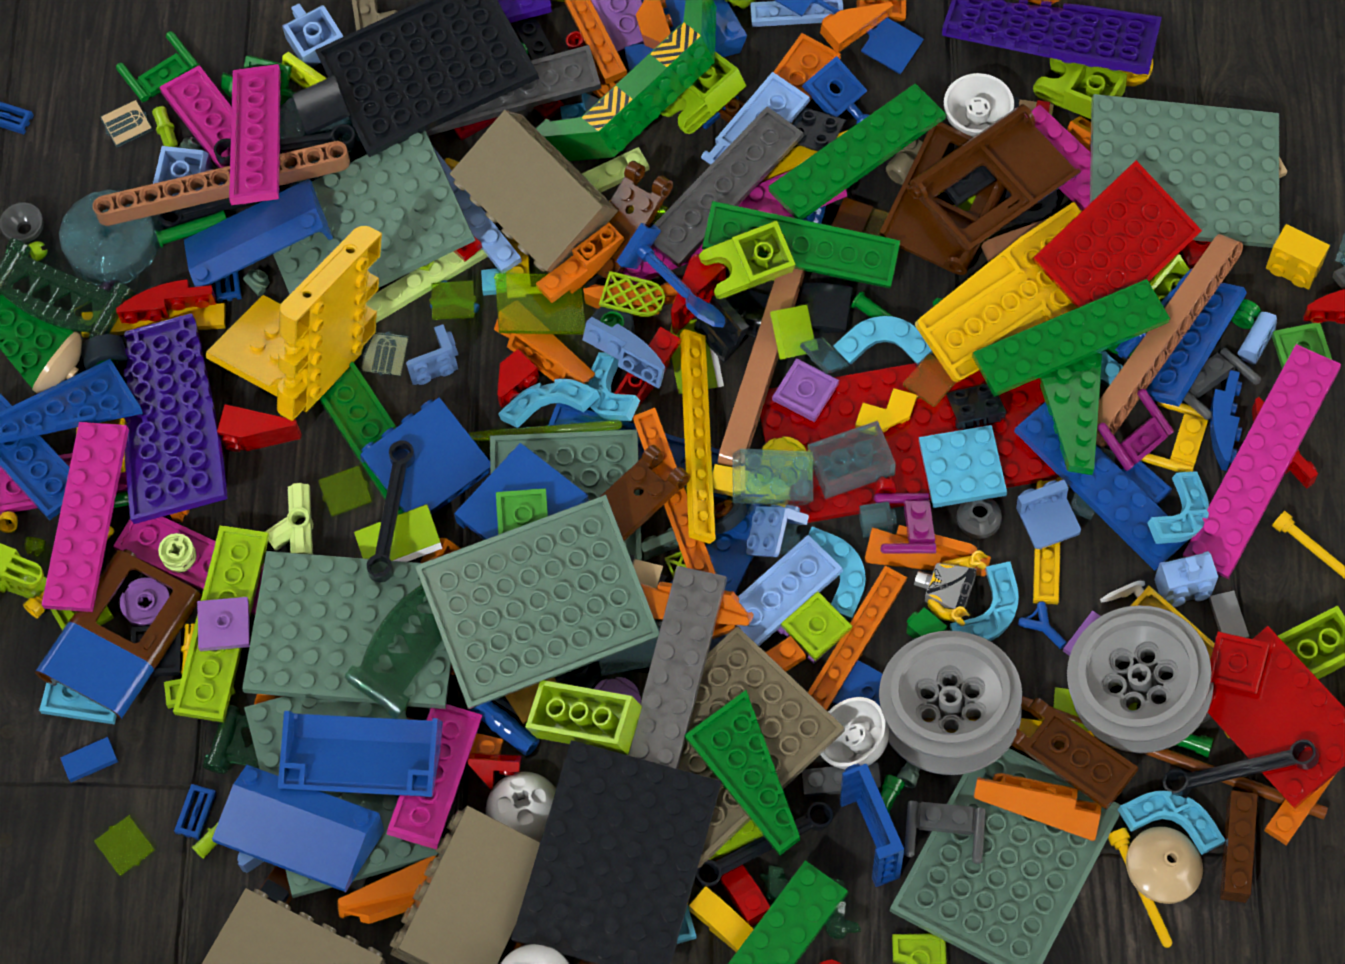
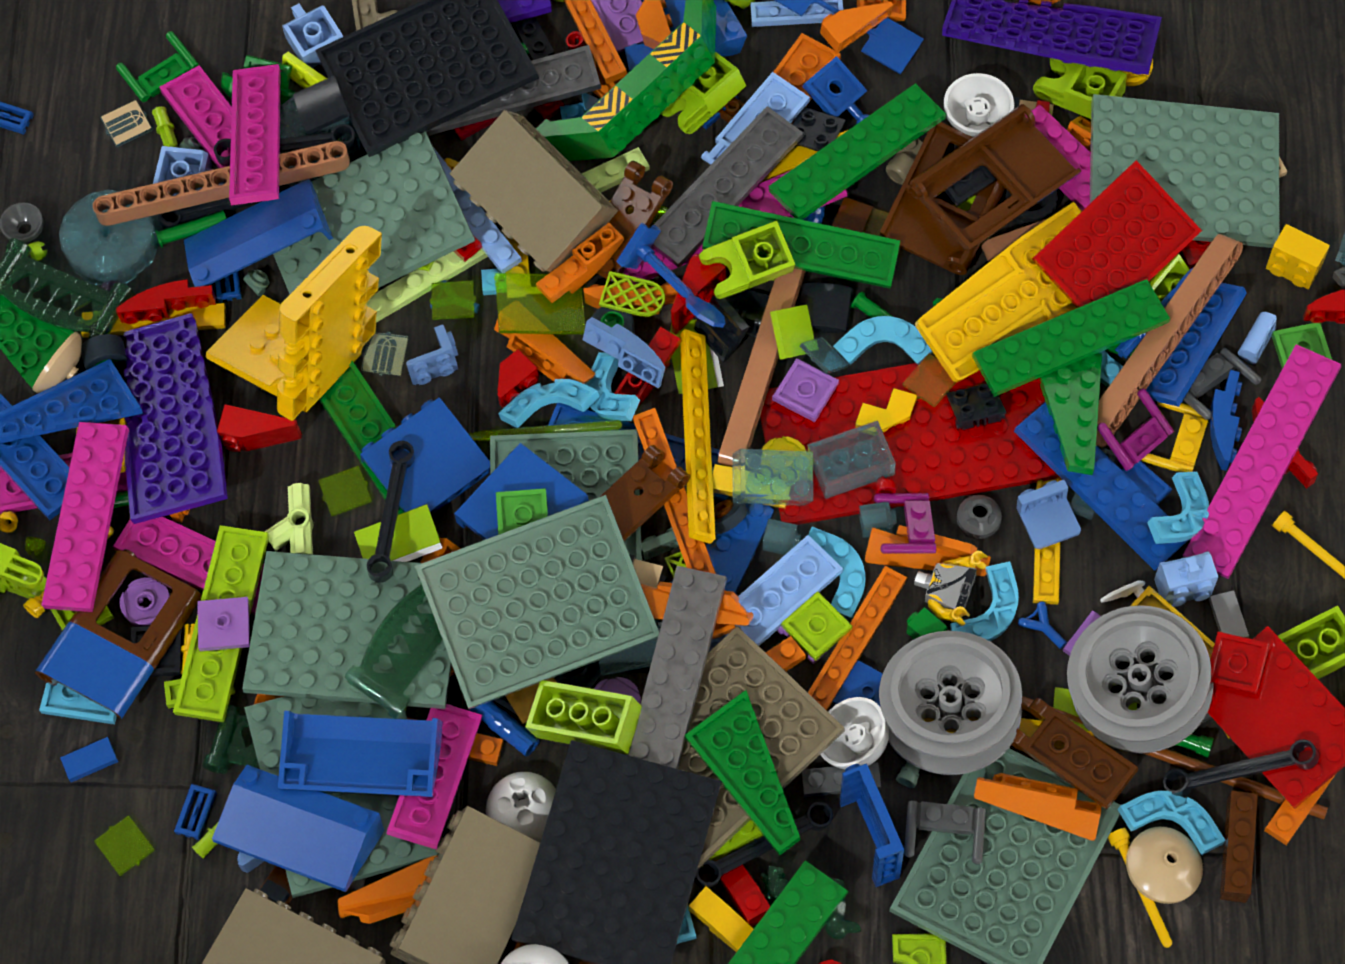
yellowish green wheel [158,533,197,573] -> none
red slope [468,753,522,790] -> none
medium blue bracket [746,504,809,557] -> none
green pin [880,775,905,814] -> none
medium azure plate [919,425,1007,508] -> none
green wheel [1231,299,1261,329] -> none

